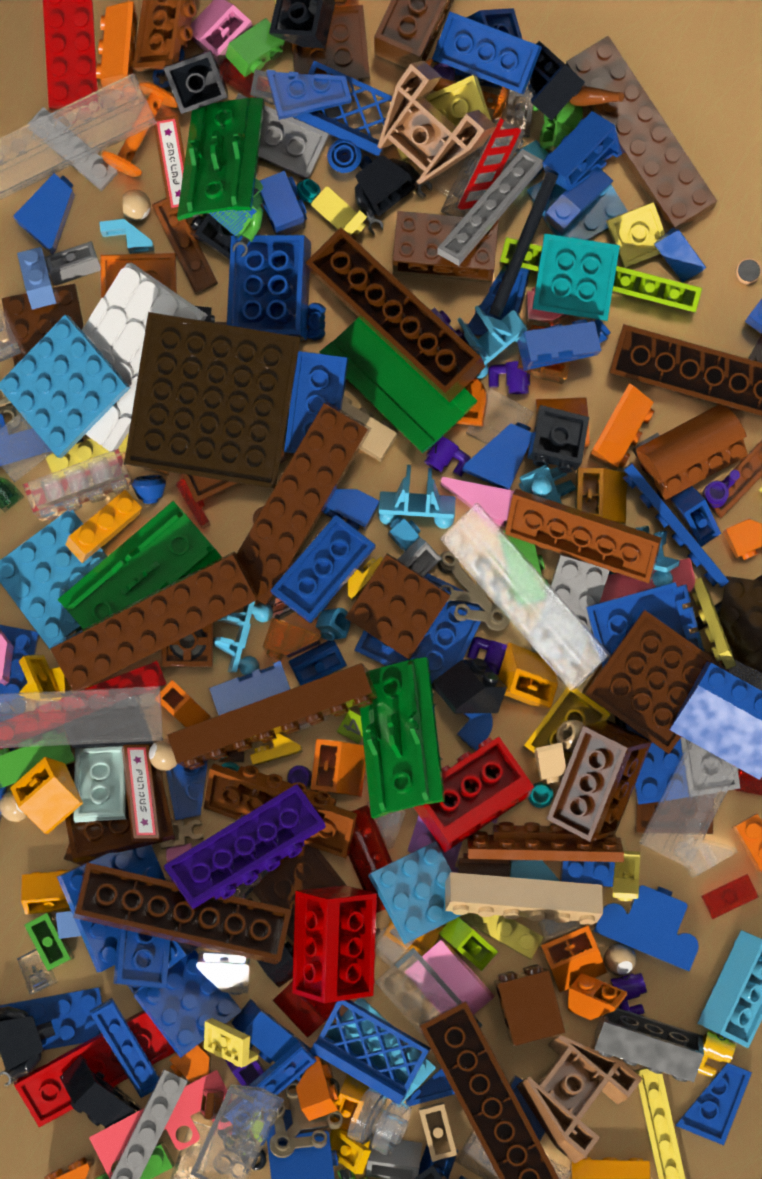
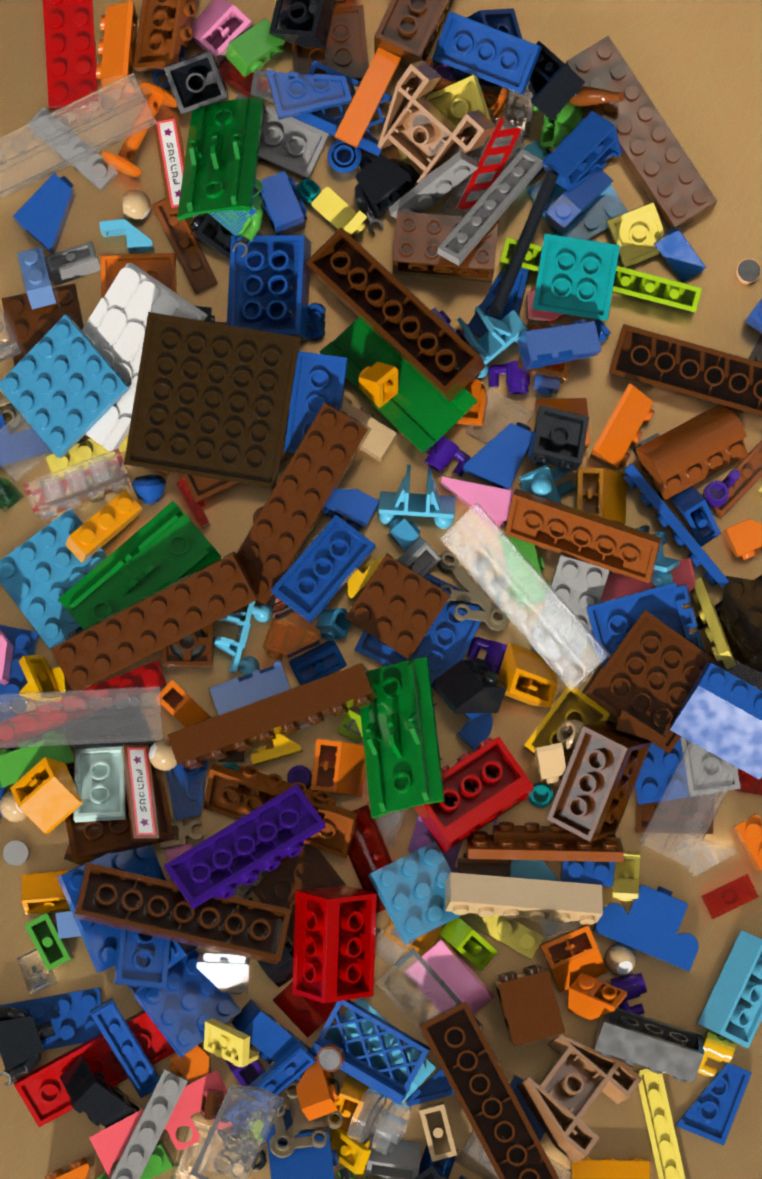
none -> light grey tile [3,840,30,866]
none -> flat silver tile [317,1044,345,1072]
none -> orange tile [335,47,401,148]
none -> light orange slope [359,362,398,408]
none -> light grey plate [389,151,478,219]
none -> blue plate [533,375,560,396]
none -> reddish brown slope [614,709,668,745]

